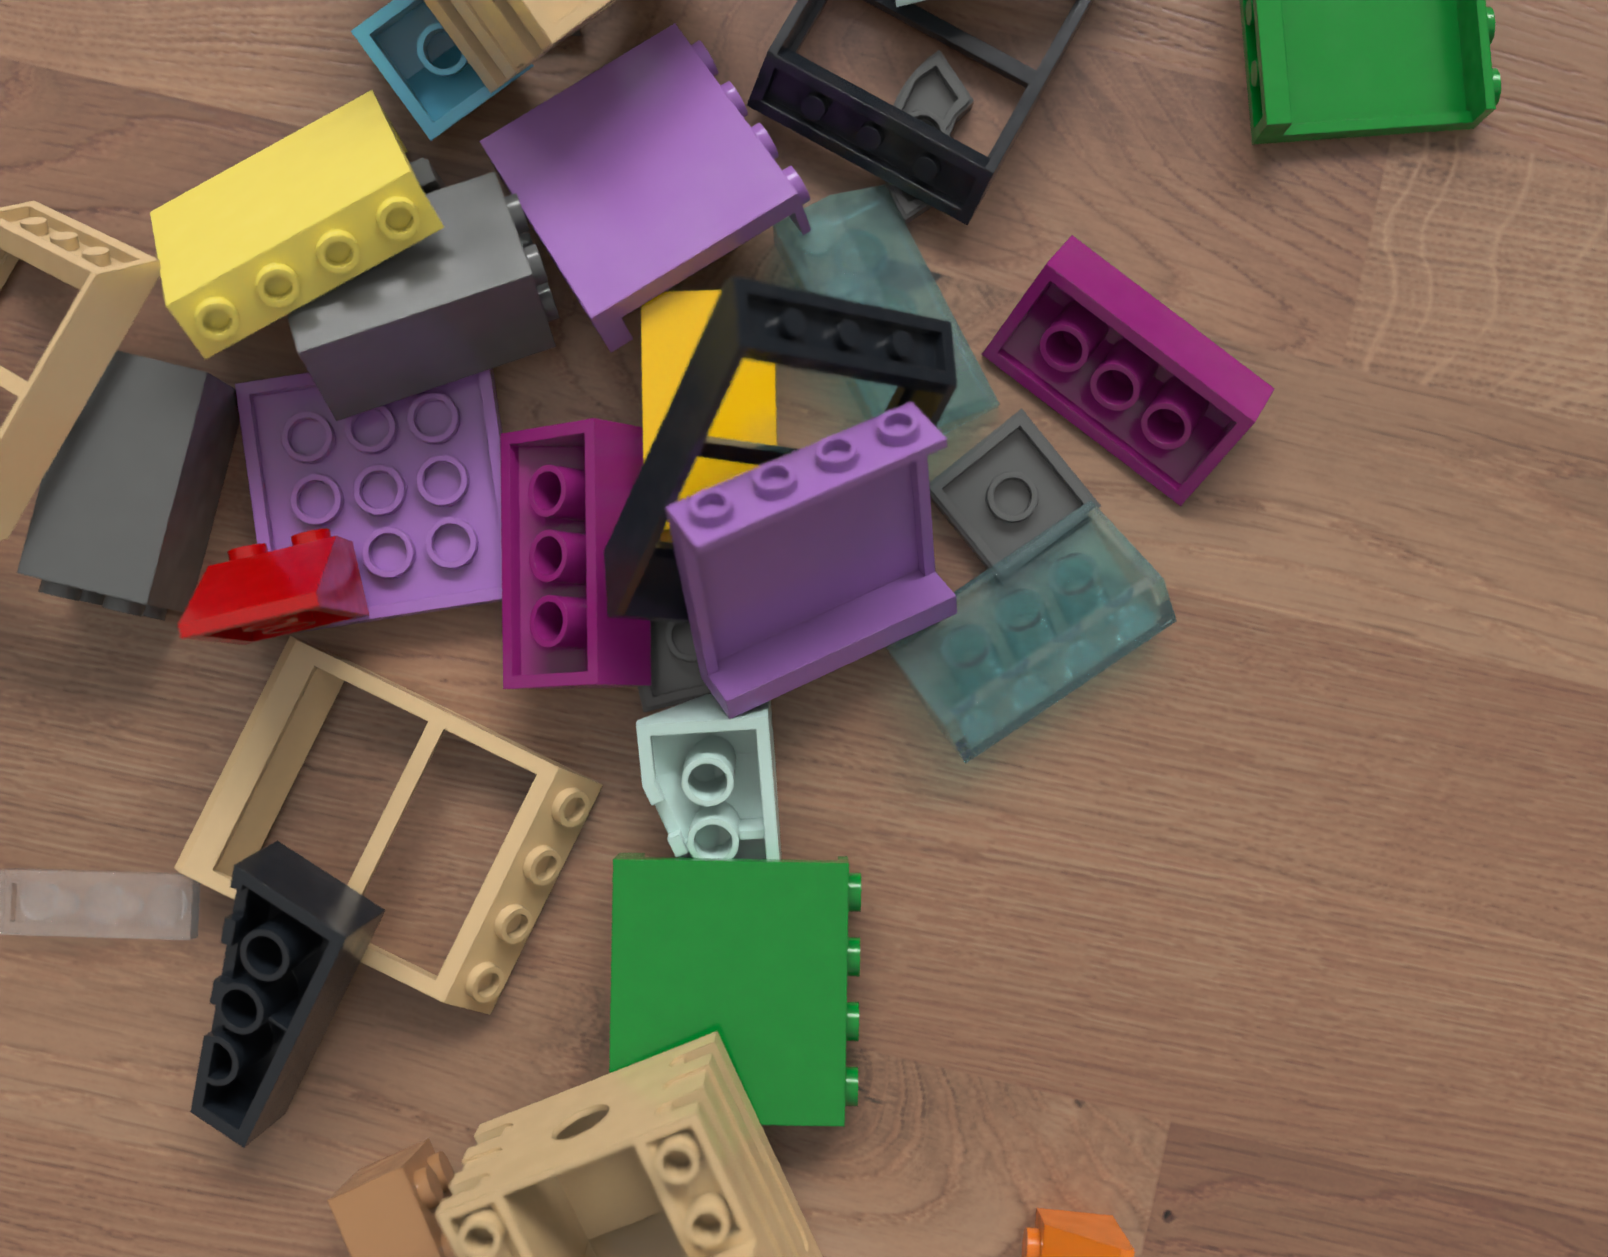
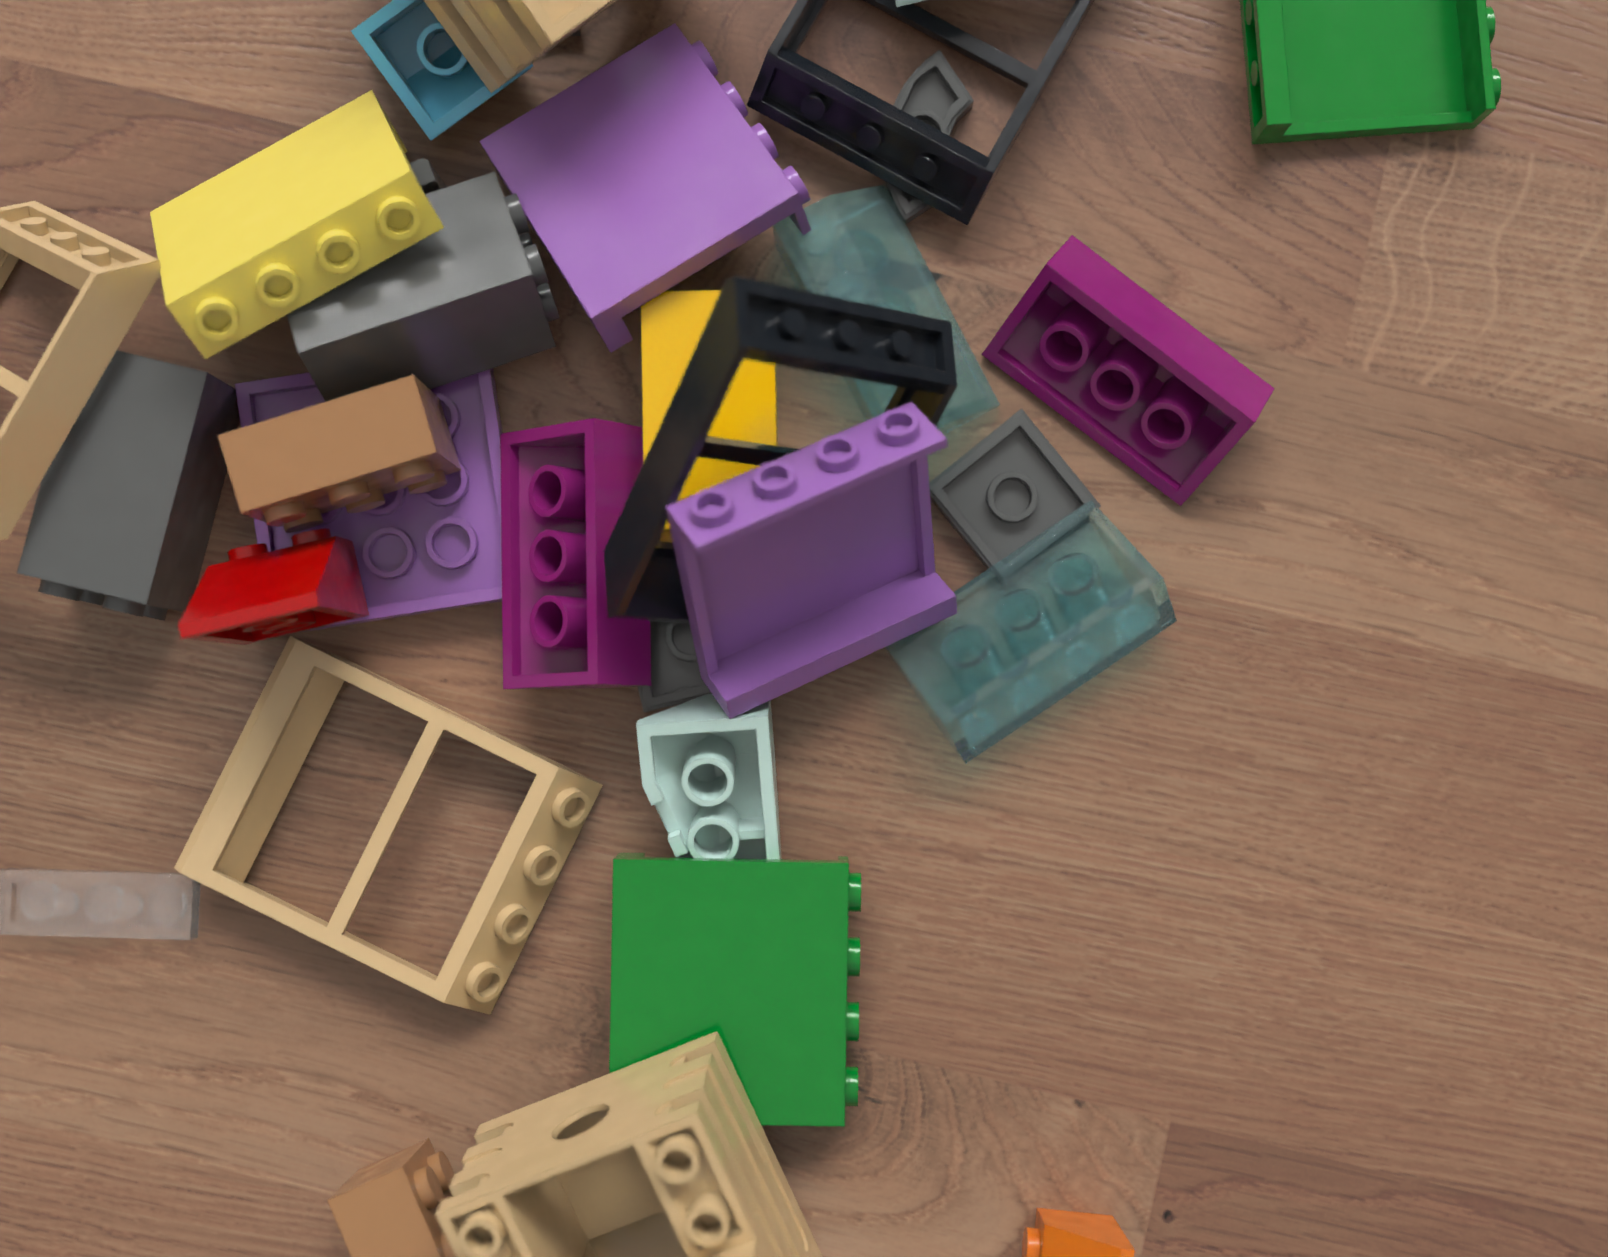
black wedge [190,841,386,1148] -> none
none -> medium nougat brick [217,375,461,533]

